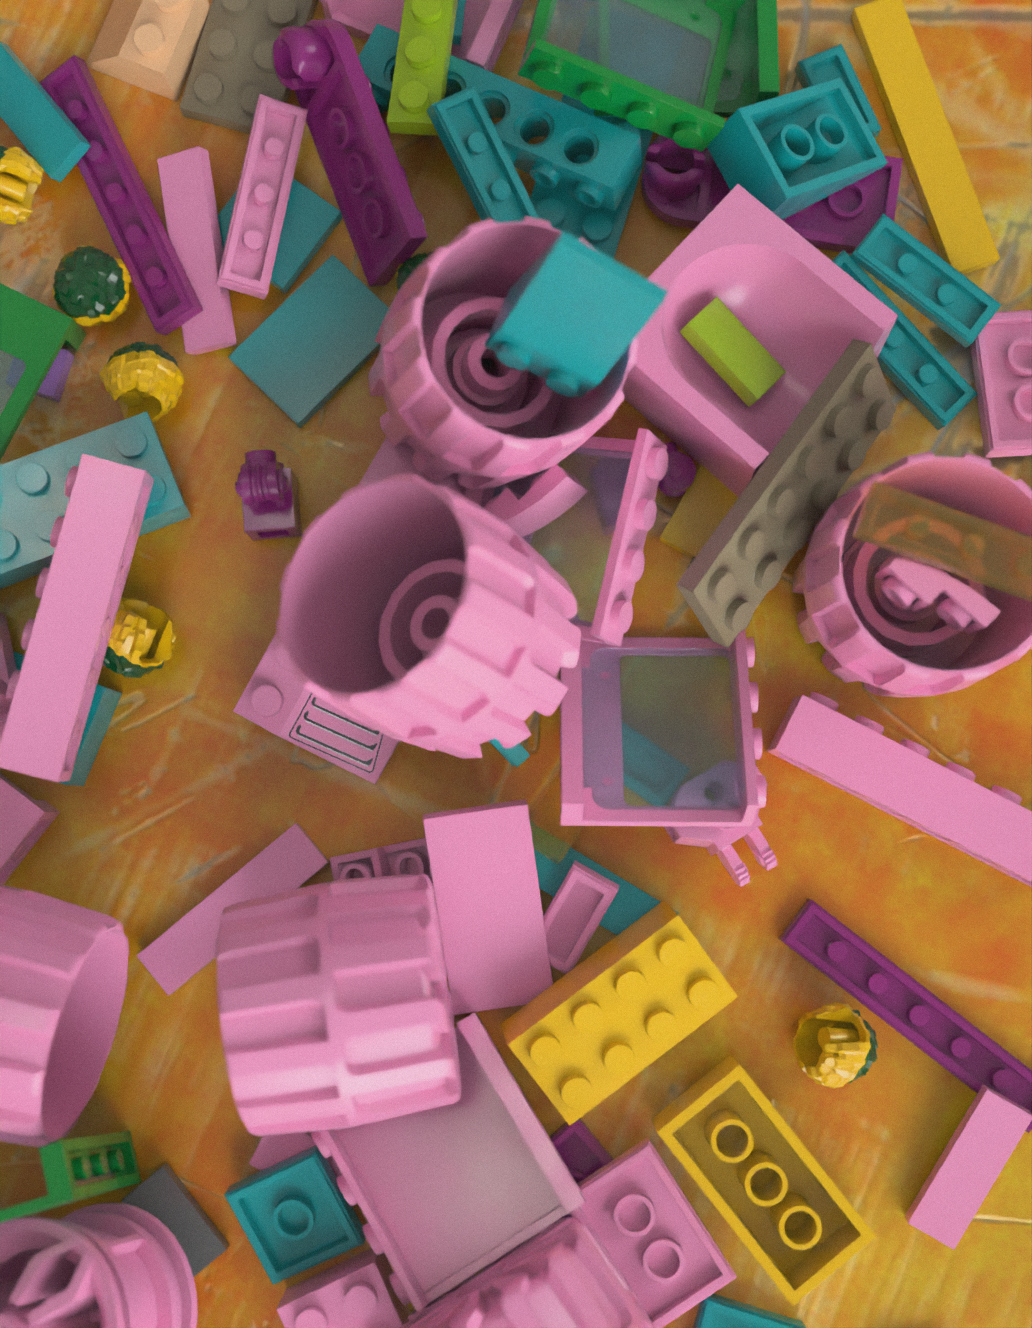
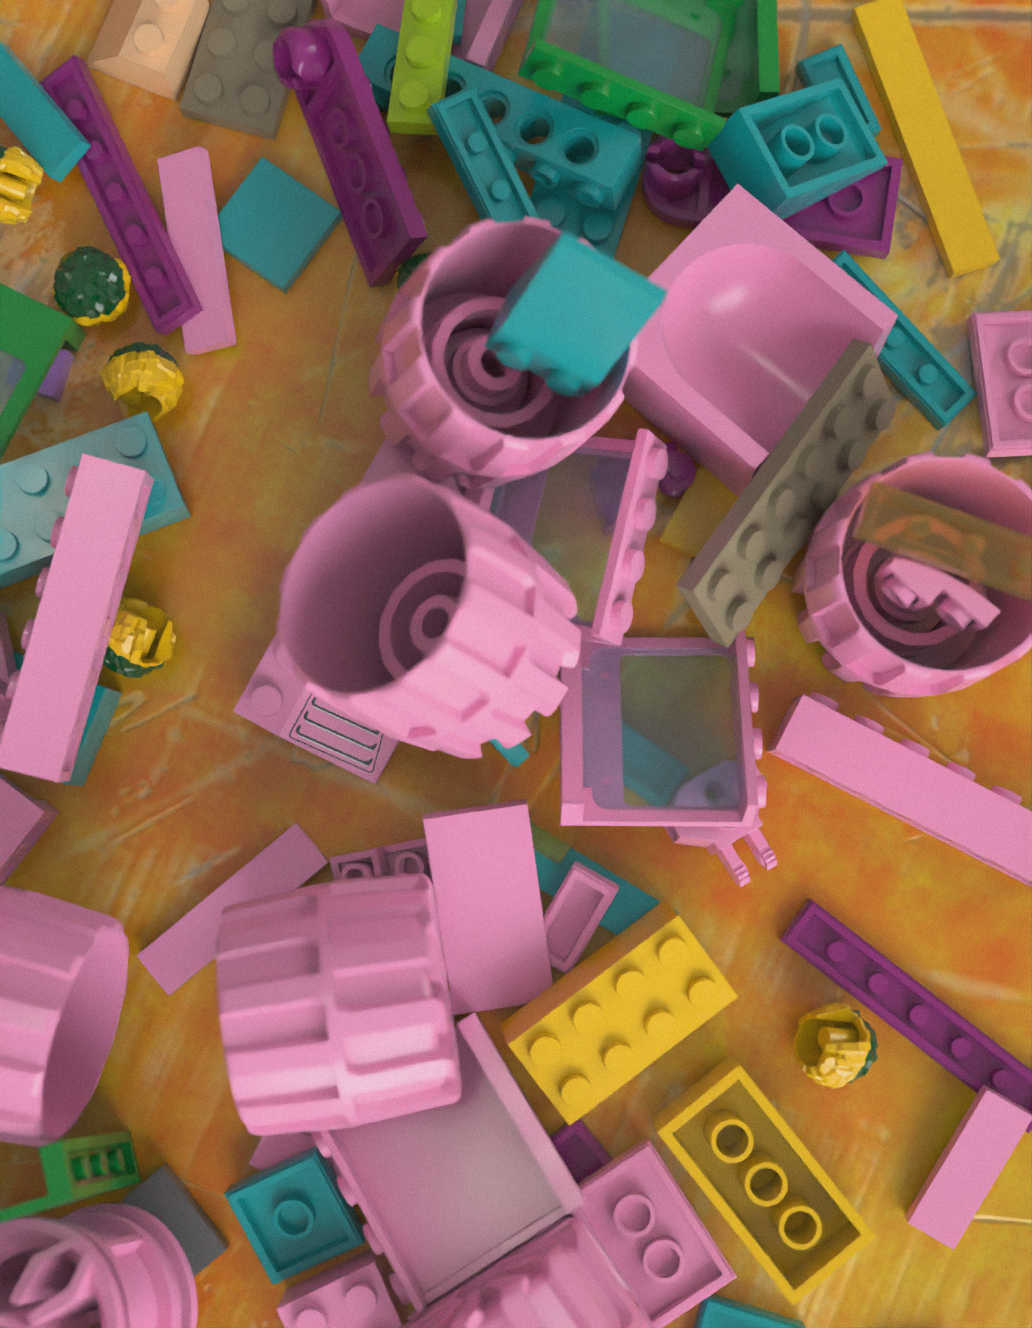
bright pink tile [216,94,308,300] -> none
teal tile [228,254,389,428] -> none
magenta brick [235,450,302,541] -> none
bright pink slope [484,464,588,537] -> none
lime tile [679,297,786,407] -> none
teal tile [850,213,1001,348] -> none

